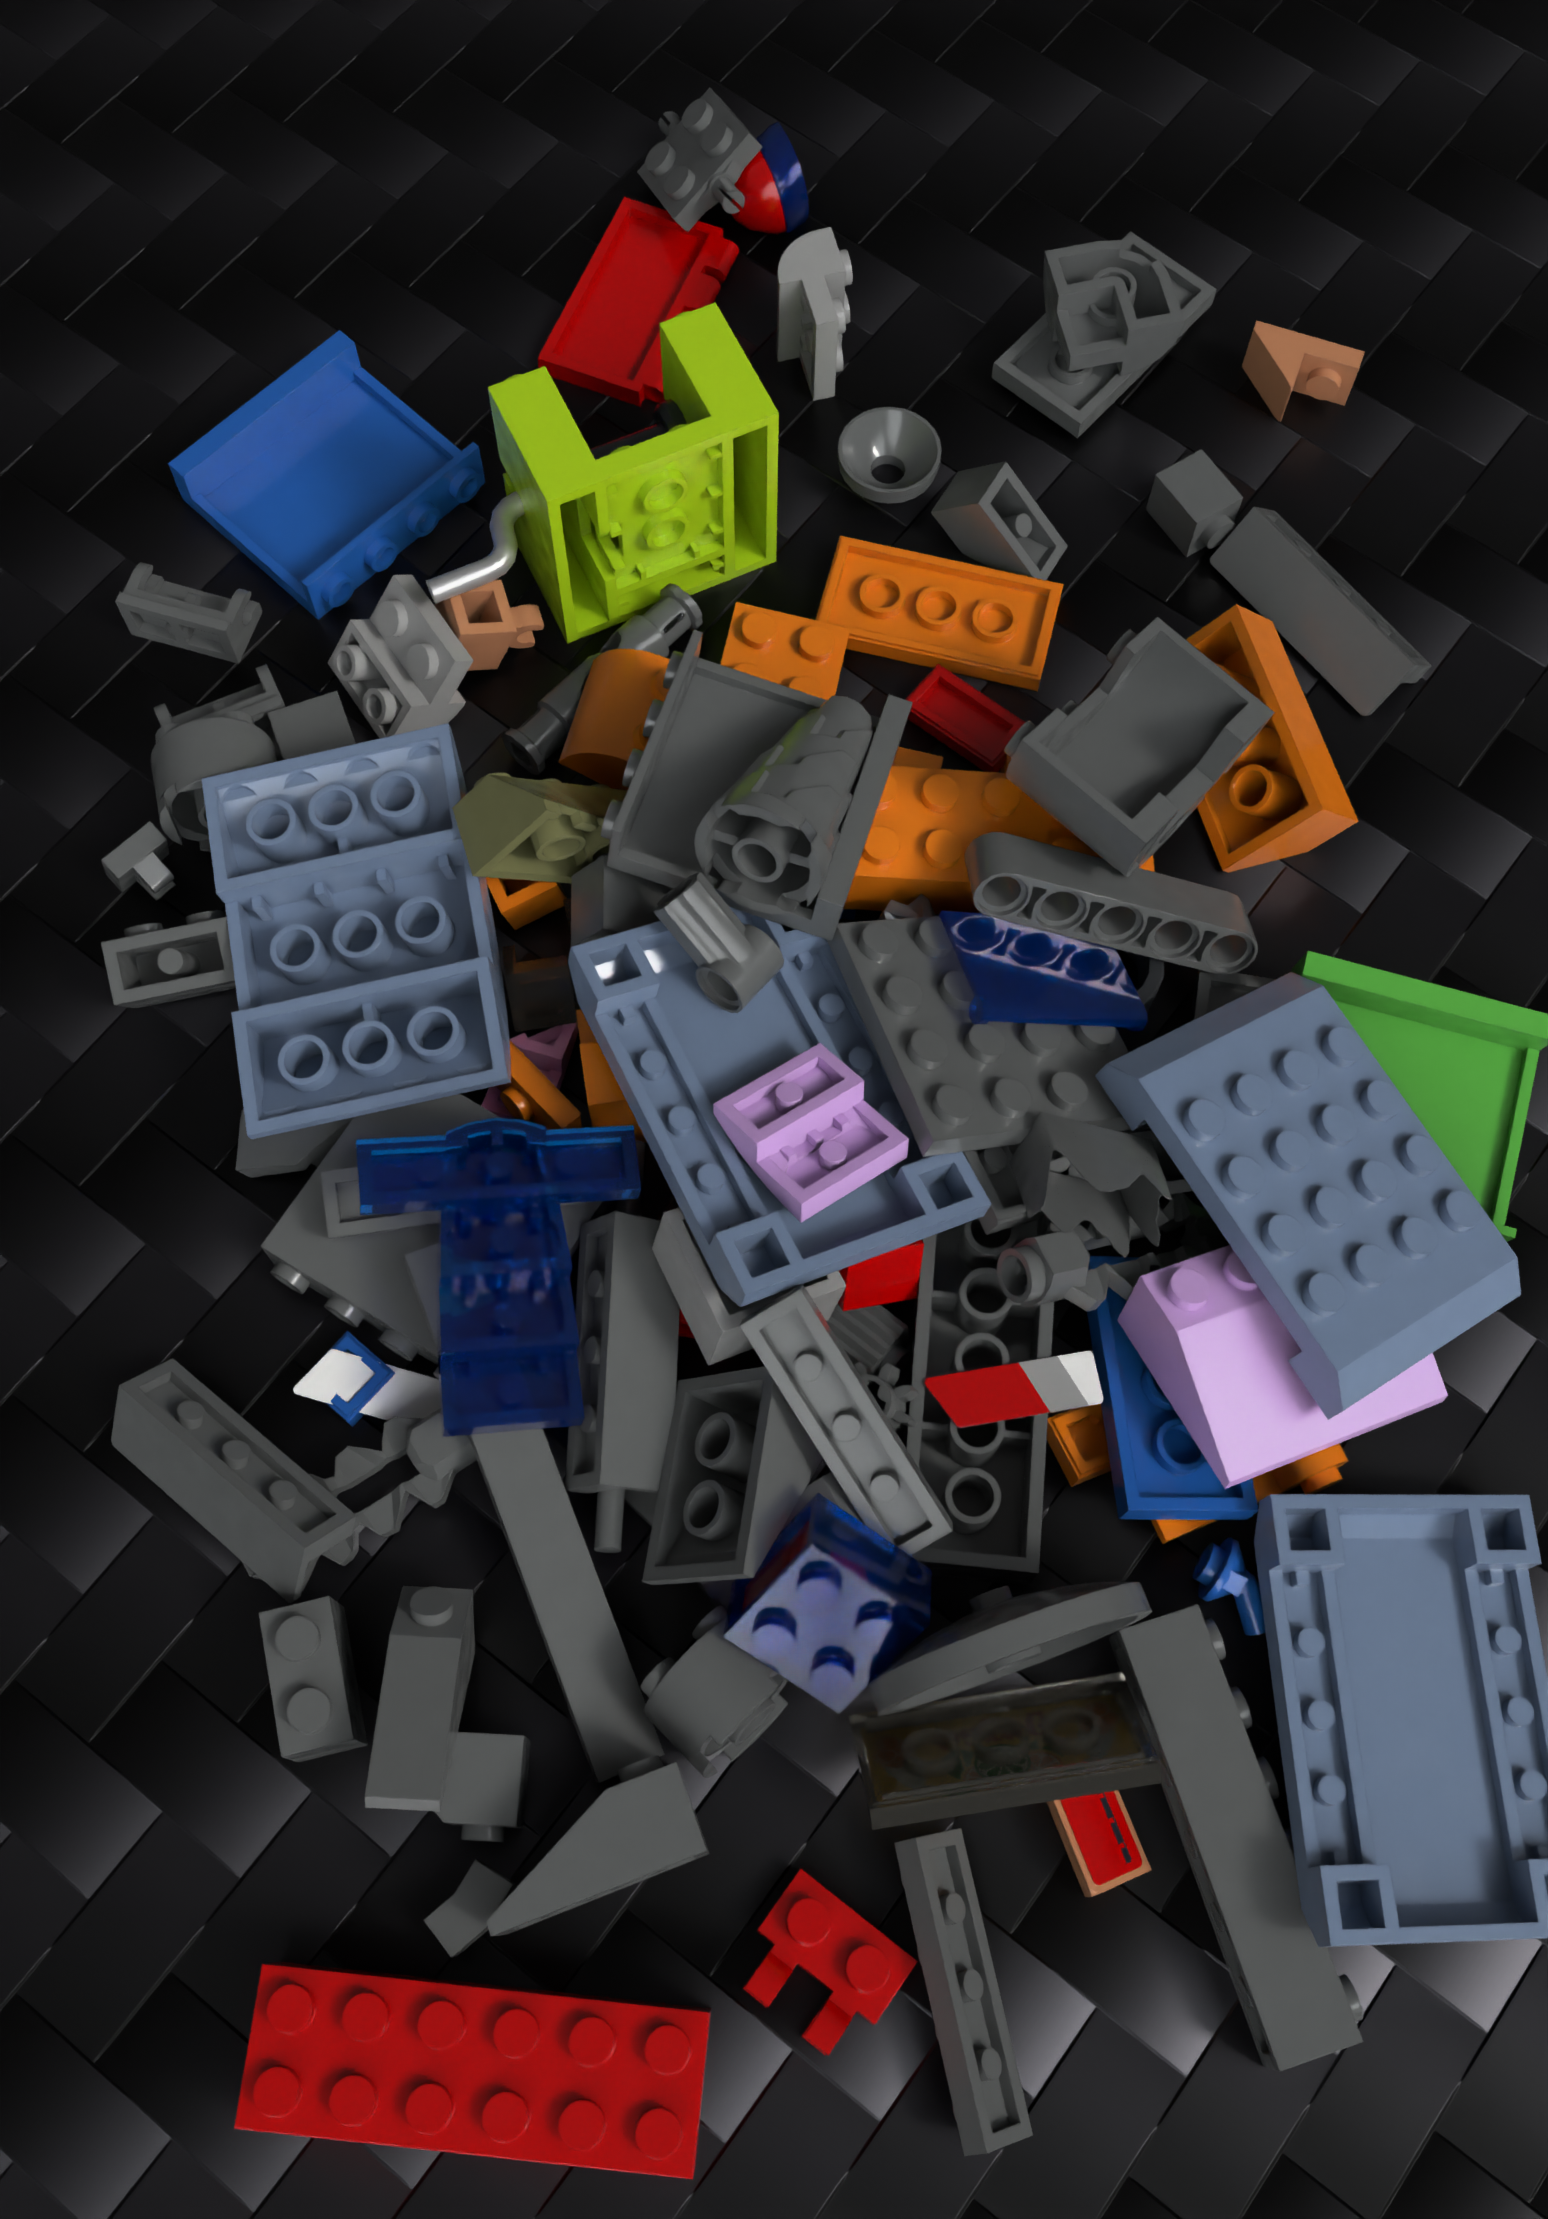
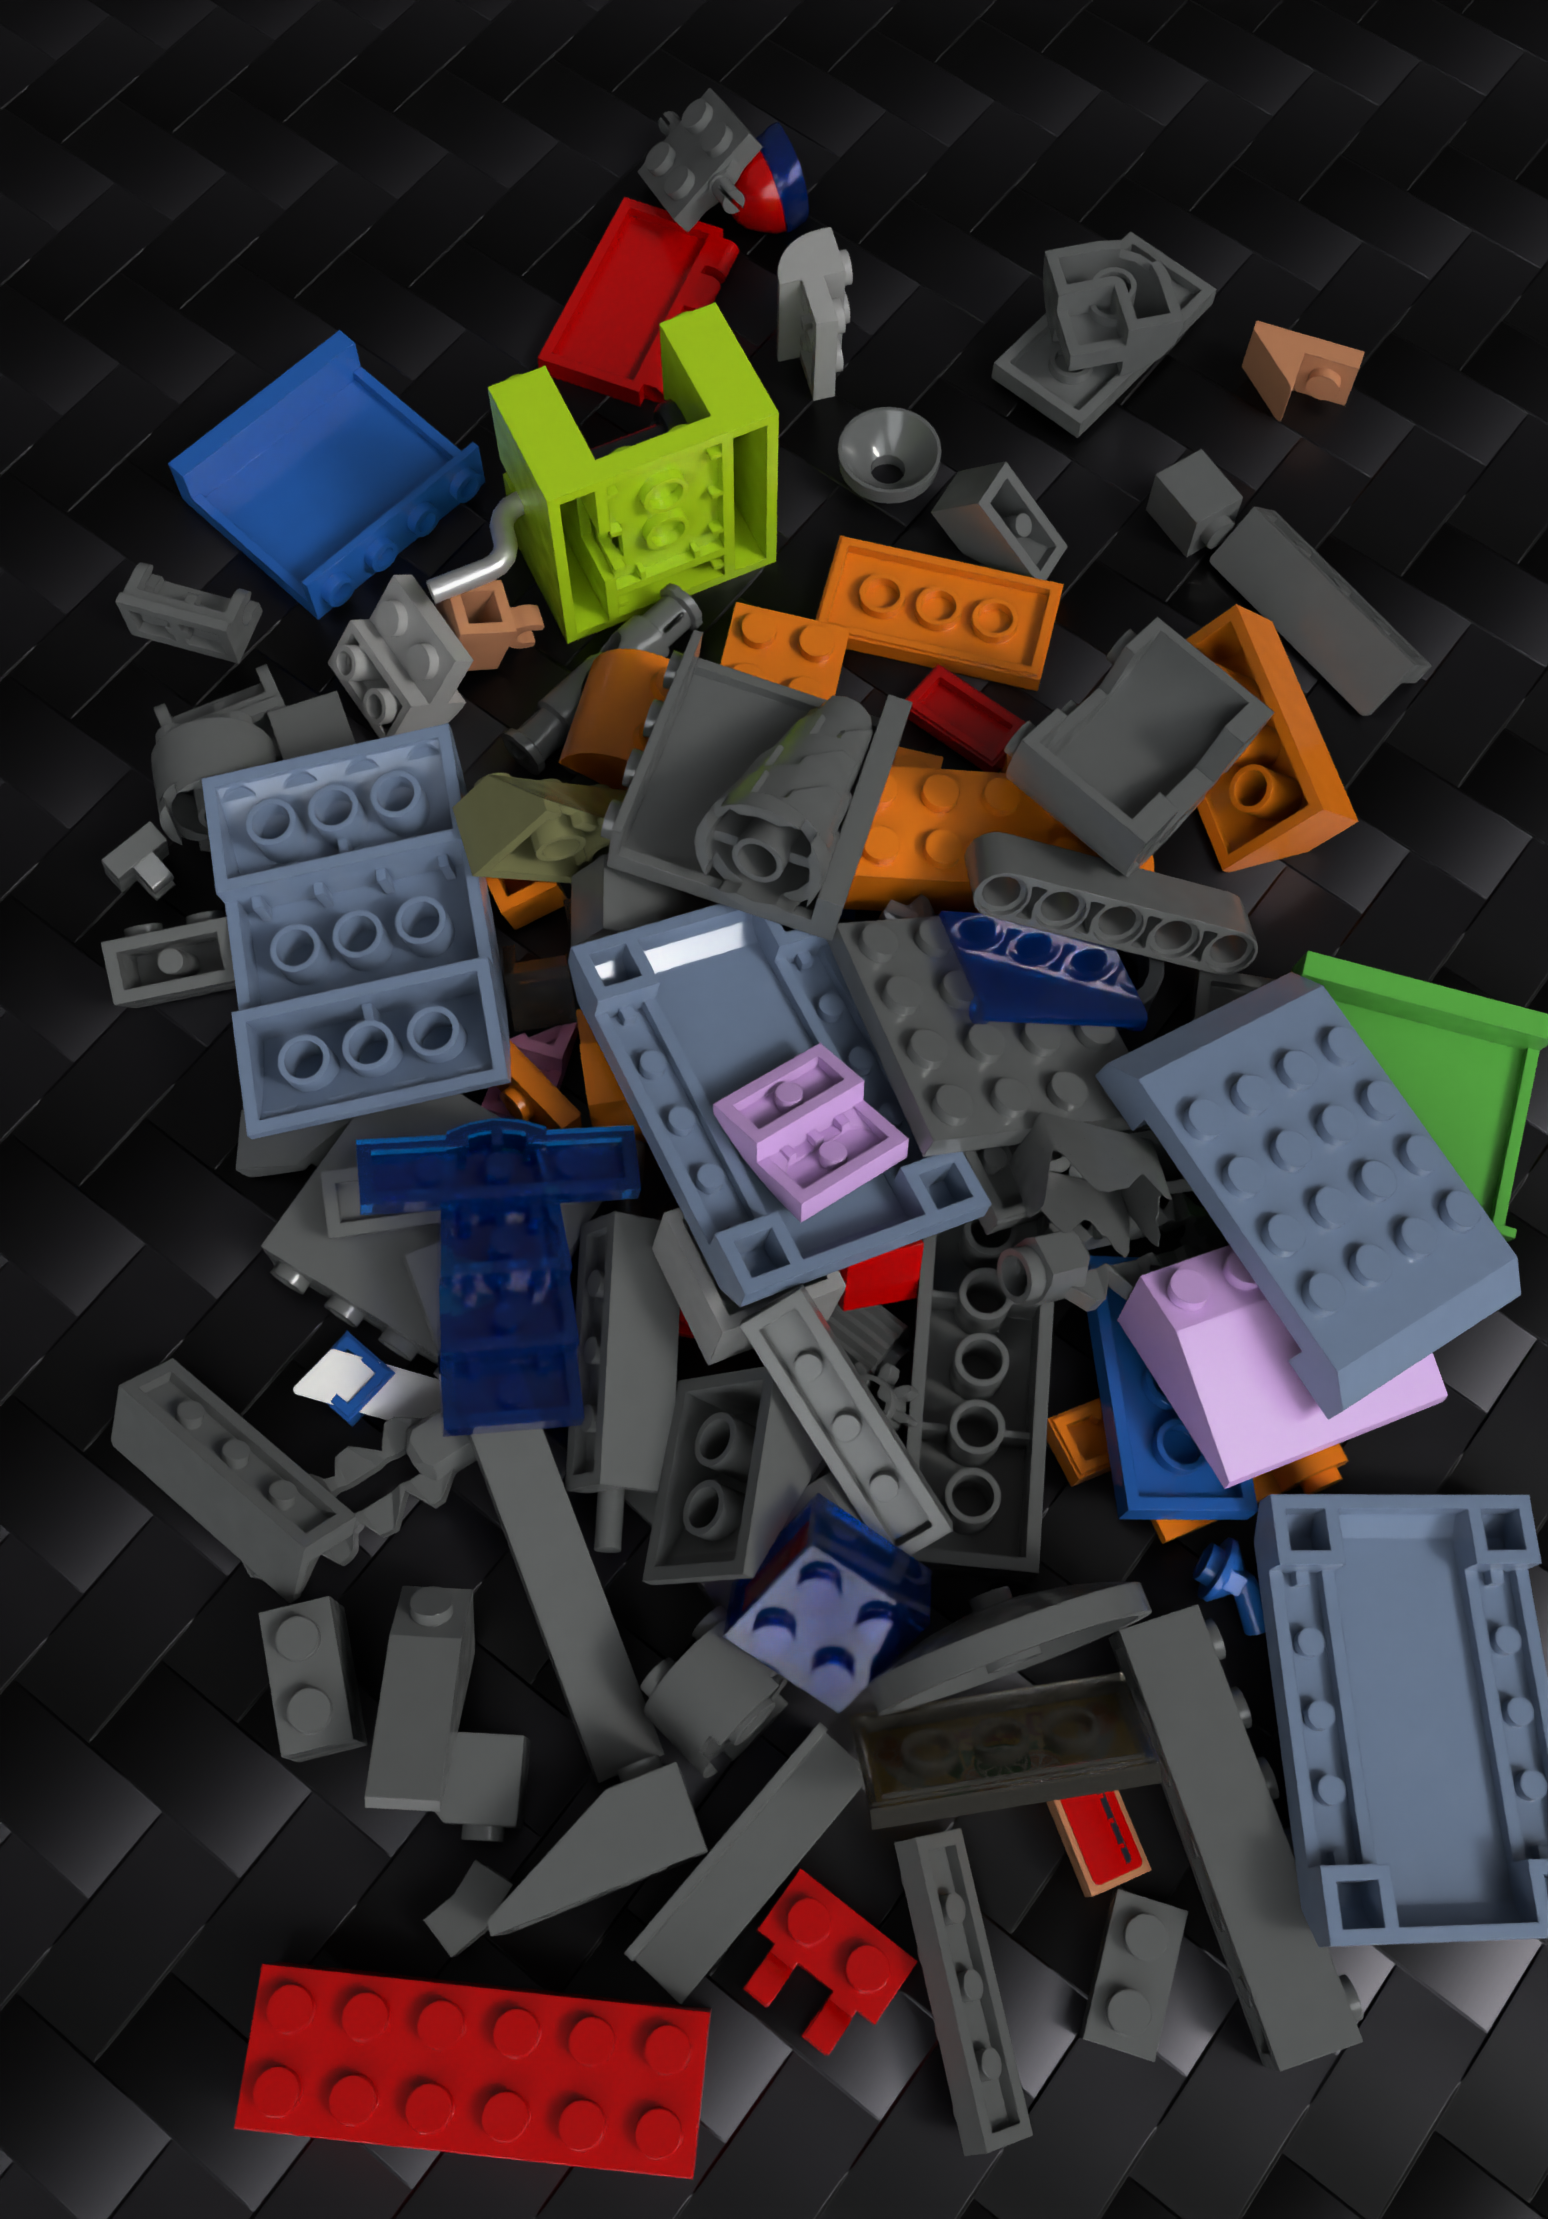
dark grey piece [653,872,784,1013] -> none
sticker [924,1351,1103,1428] -> none
none -> dark grey panel [624,1722,870,2004]
none -> dark grey plate [1079,1889,1188,2062]

